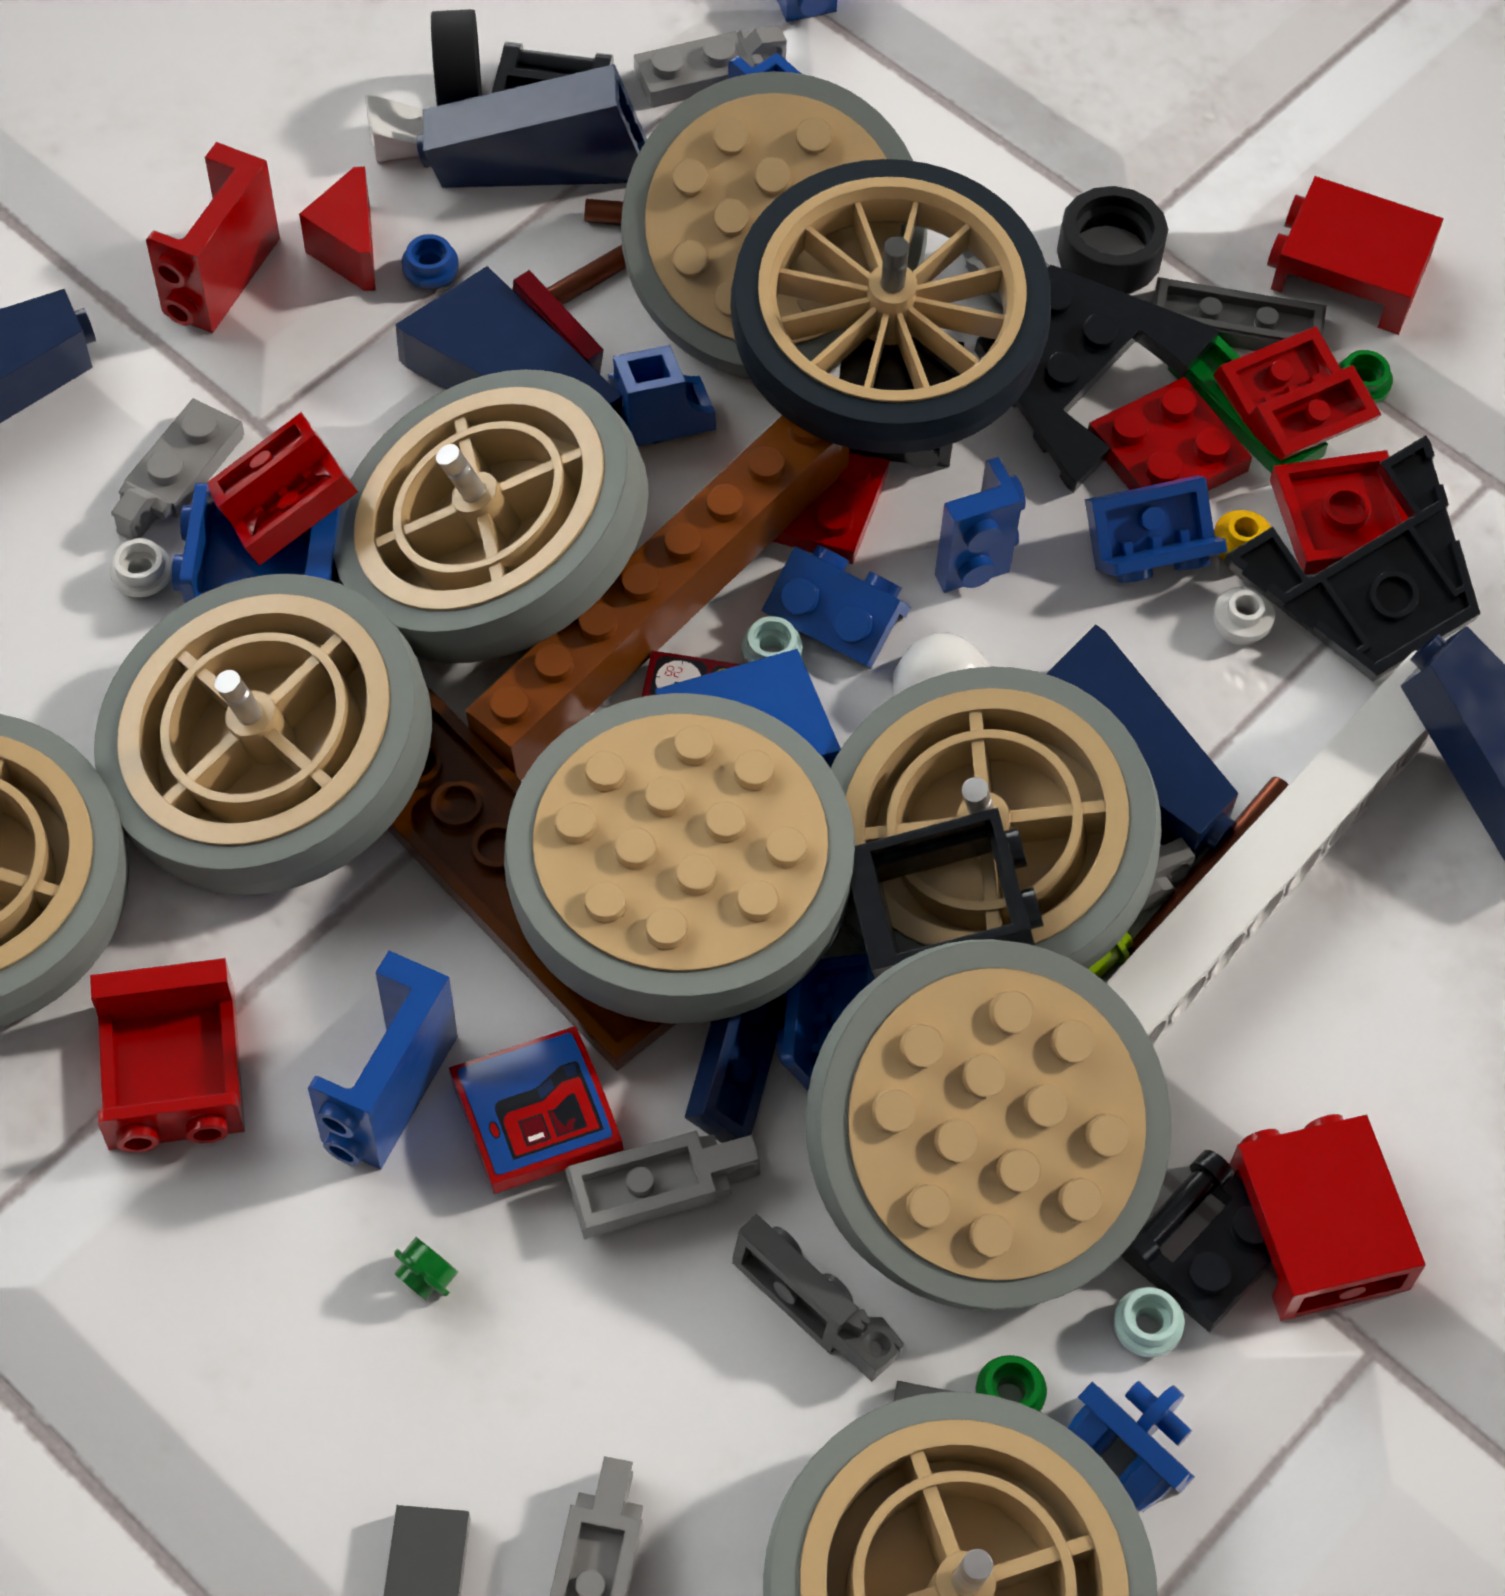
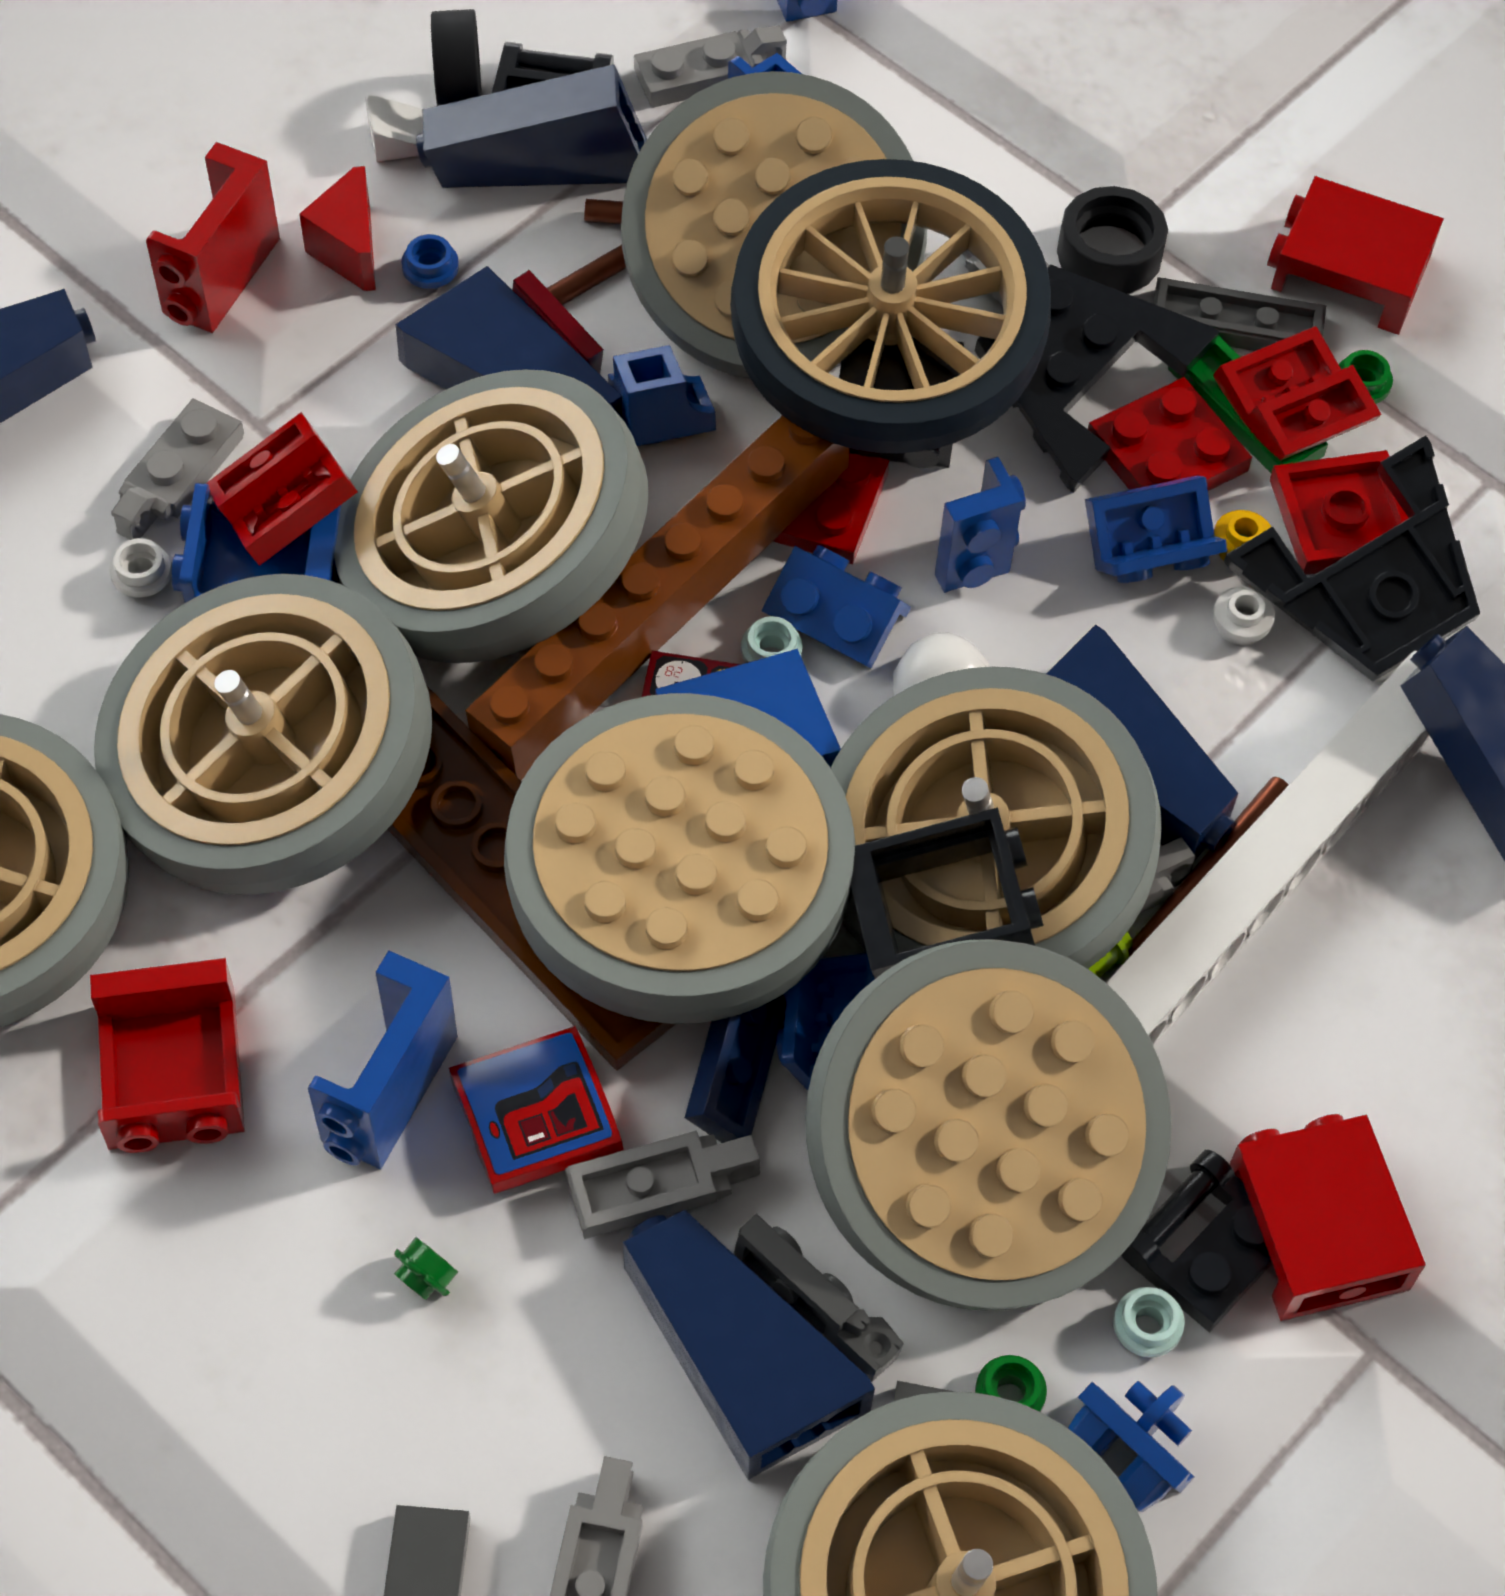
none -> dark blue slope [623,1209,875,1480]

